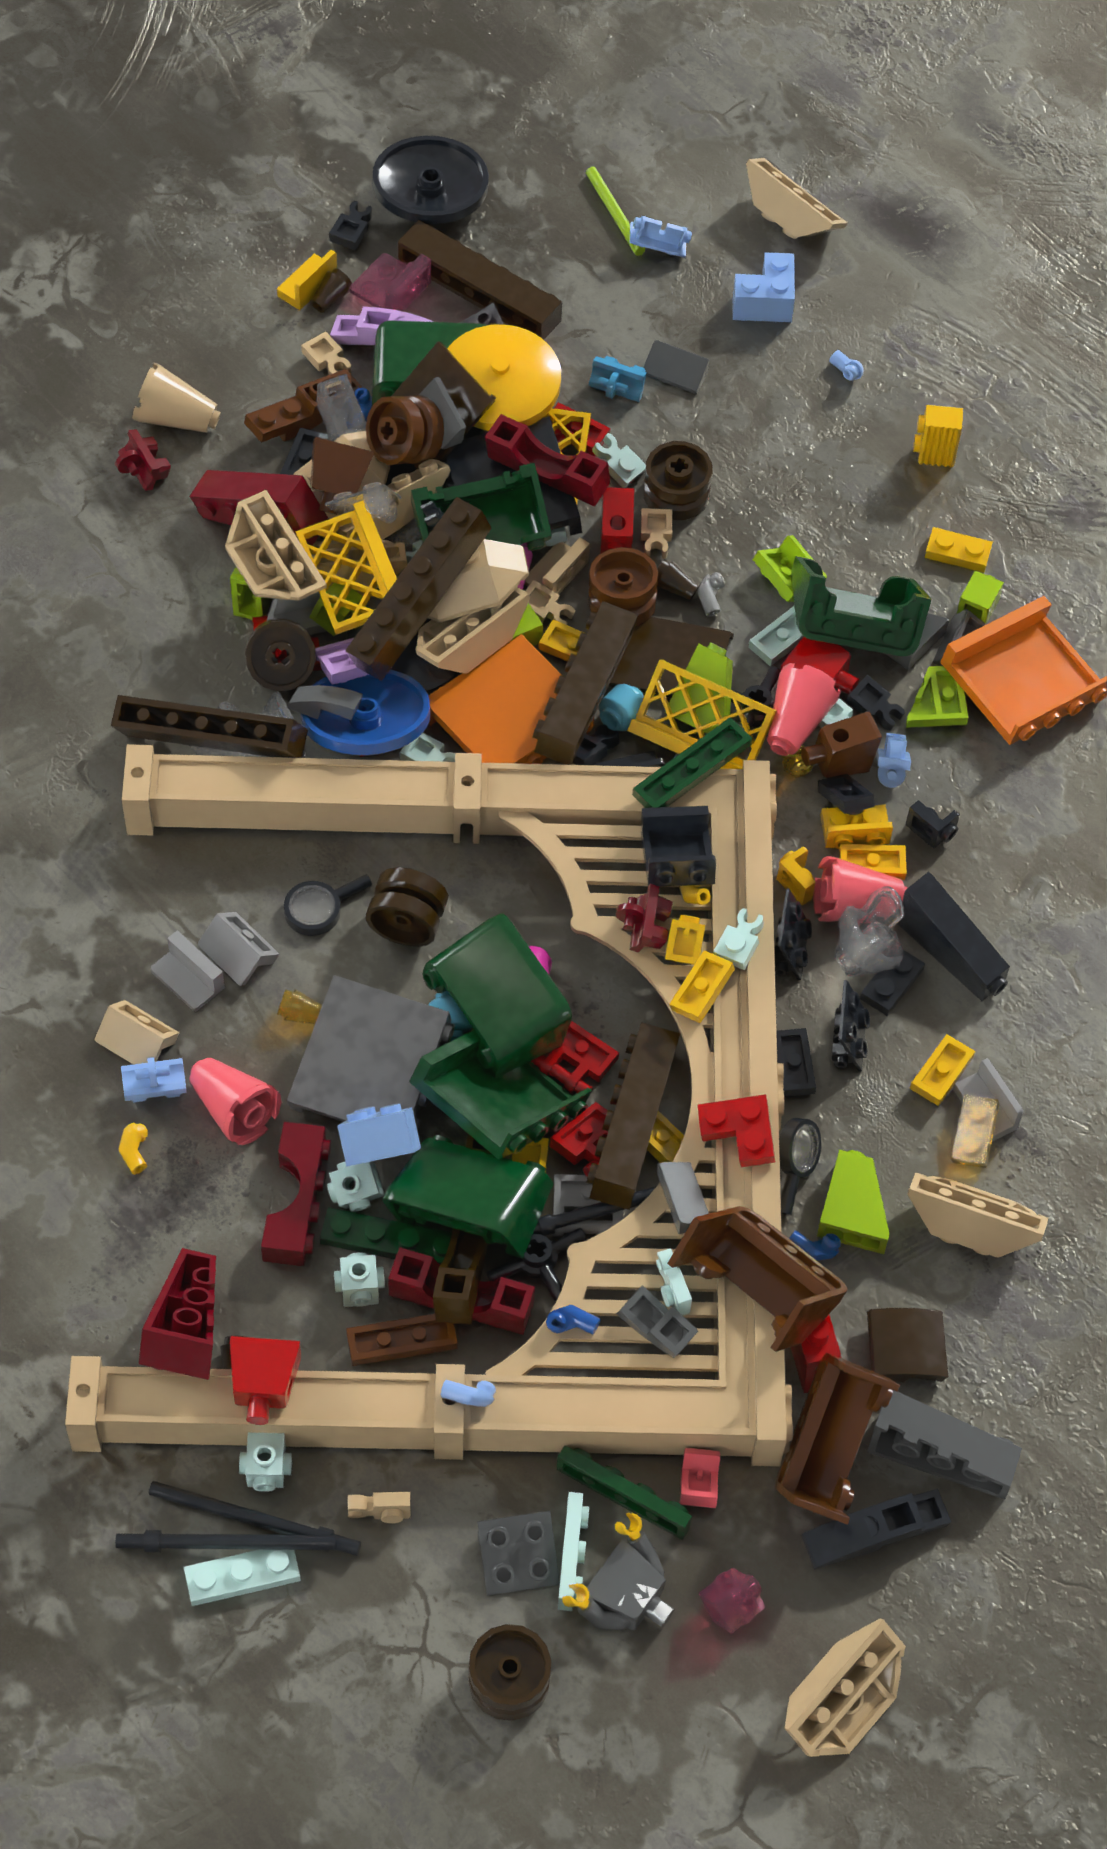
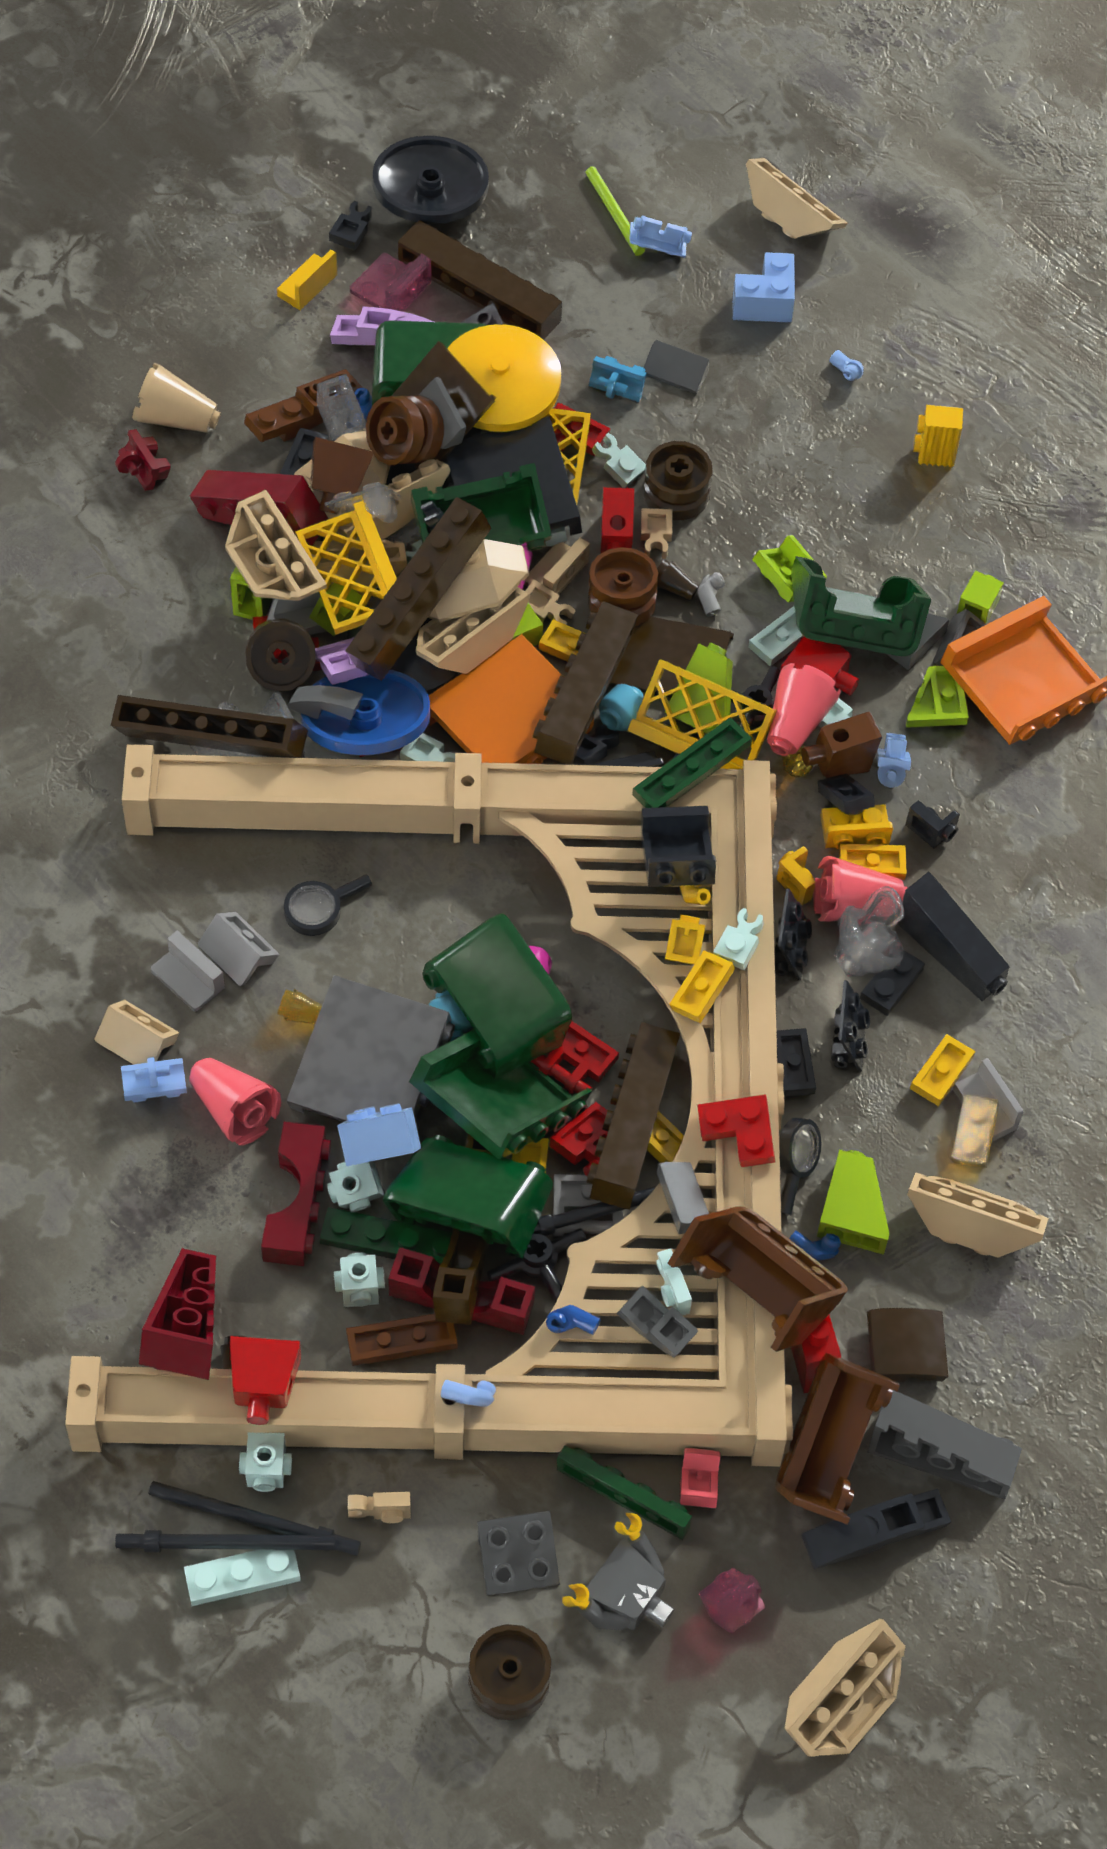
yellow arm [118,1123,148,1175] -> none
tan plate [301,331,351,375] -> none
dark brown cone [310,268,352,313] -> none
dark brown wheel [365,867,449,947] -> none
dark red arch [485,414,610,507] -> none
light aqua plate [558,1492,589,1611] -> none
dark red hips [616,884,673,953] -> none
black plate [845,675,906,731] -> none
yellow plate [925,527,993,573] -> none

